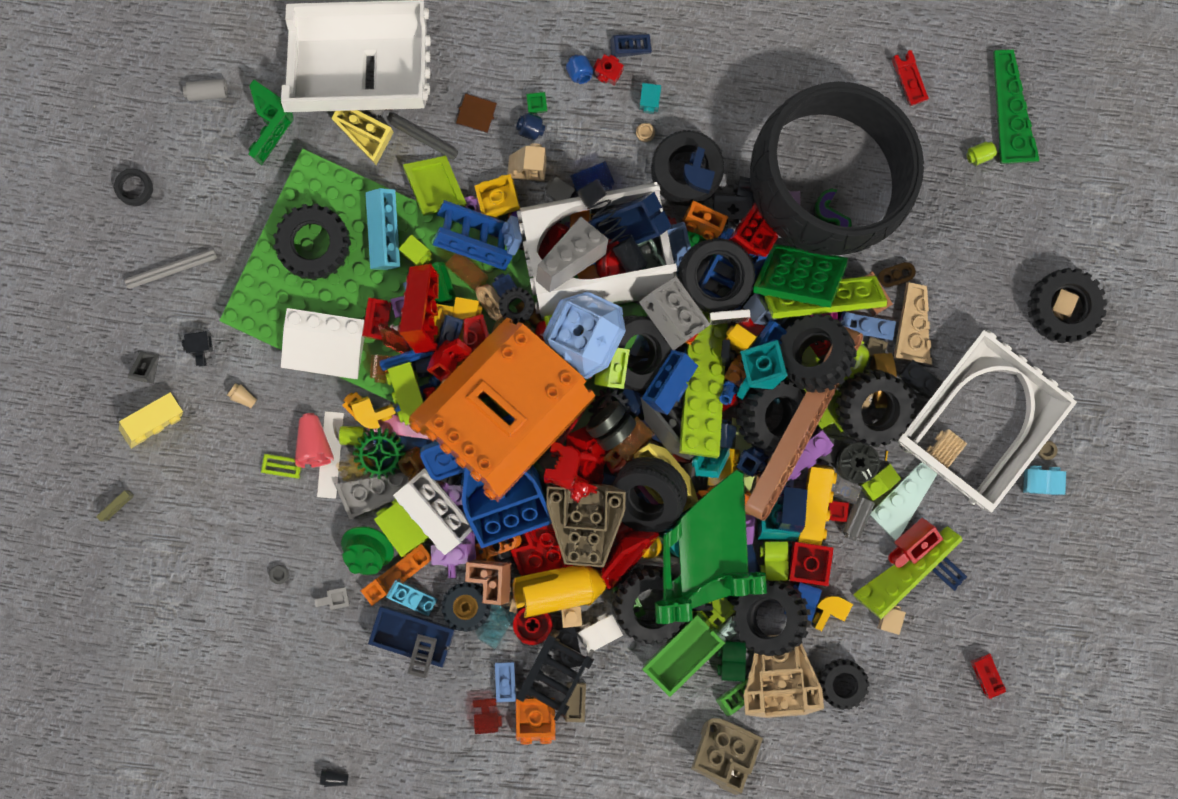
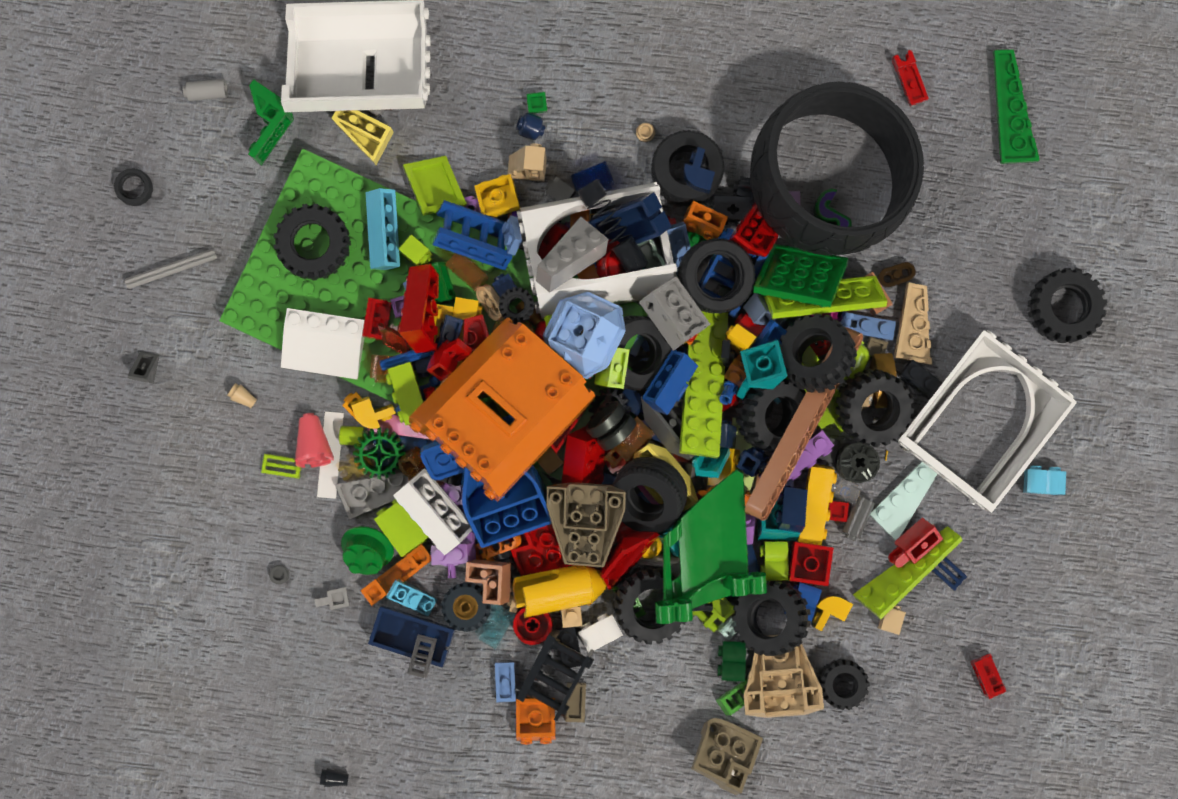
olive tile [96,490,134,522] -> none
light yellow wedge [119,392,183,449] -> none
black brick [182,331,213,367] -> none
dark grey axle [390,115,458,160] -> none
reddish brown piece [456,94,497,133] -> none
clear red brick [473,698,503,734] -> none
red animal [544,442,598,503] -> none
blue head [566,55,594,84] -> none
red brick [593,54,624,86] -> none
dark blue slope [610,34,652,57] -> none
teal brick [639,83,661,114] -> none
bright green piece [642,611,726,697] -> none
white tile [708,309,751,325] -> none
lime slope [859,464,901,501] -> none
tan brick [925,429,967,468] -> none
lime brick [966,141,997,166] -> none
dark tan tile [1038,441,1058,460] -> none
tan brick [1051,289,1079,321] -> none

